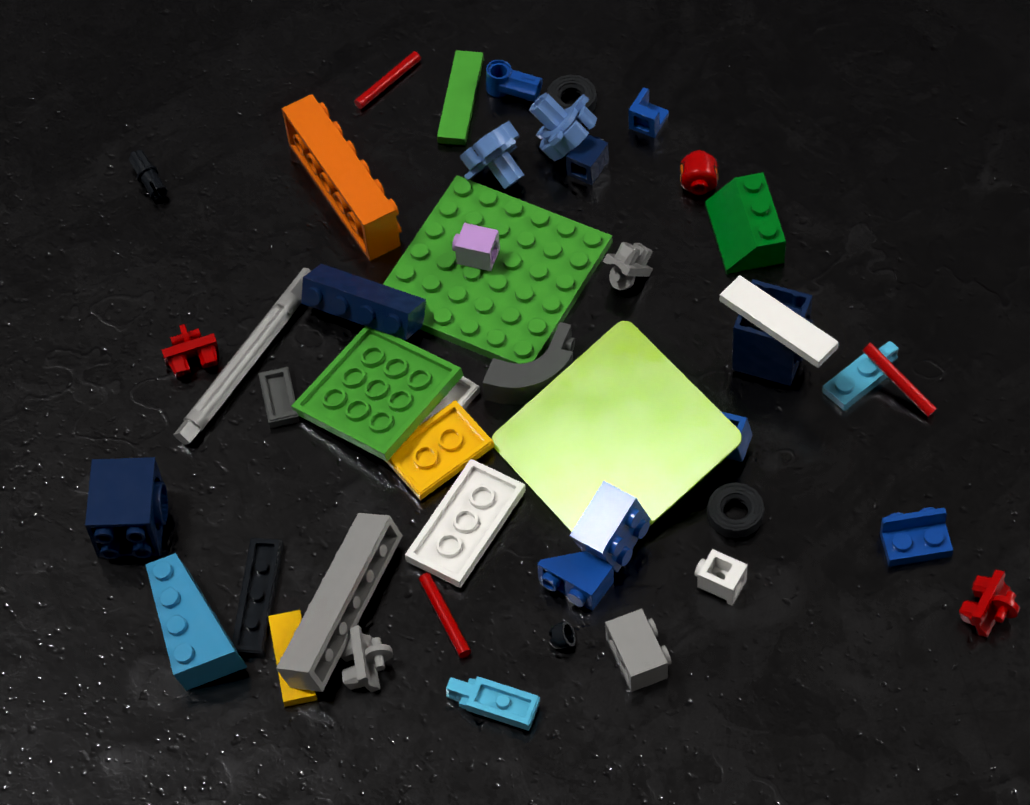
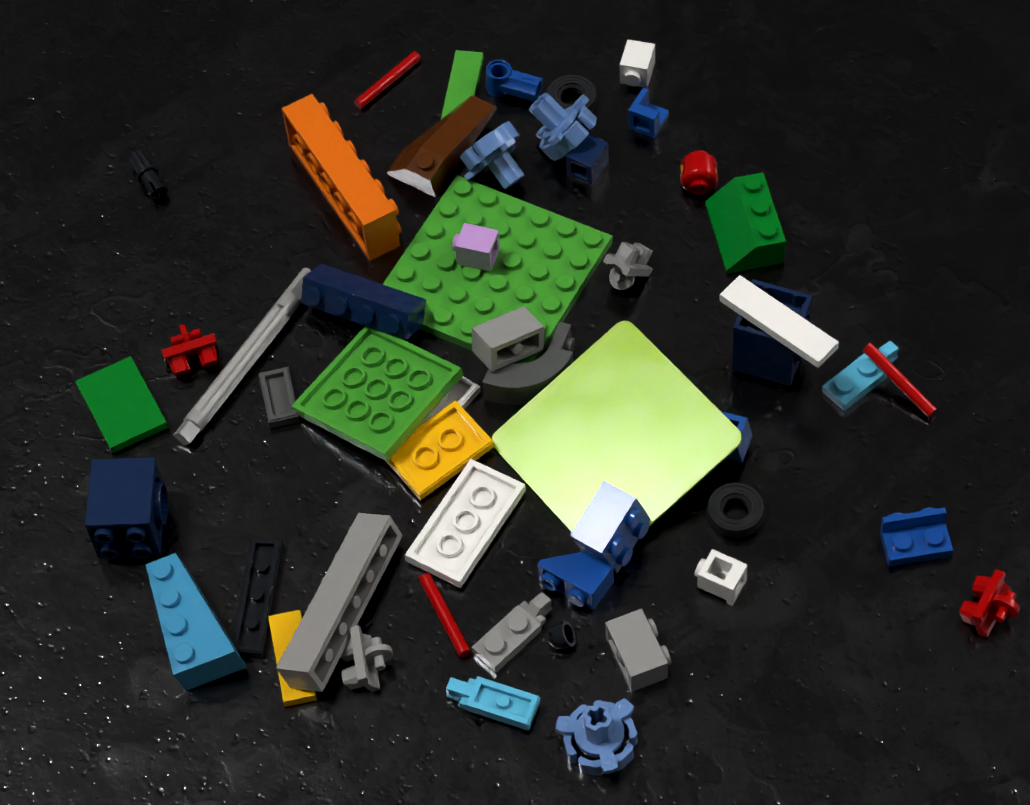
none -> green tile [75,356,169,454]
none -> reddish brown wedge [387,95,497,198]
none -> light grey brick [472,306,544,372]
none -> light grey hinge [472,592,552,673]
none -> medium blue piece [555,698,638,776]
none -> white brick [620,39,655,88]

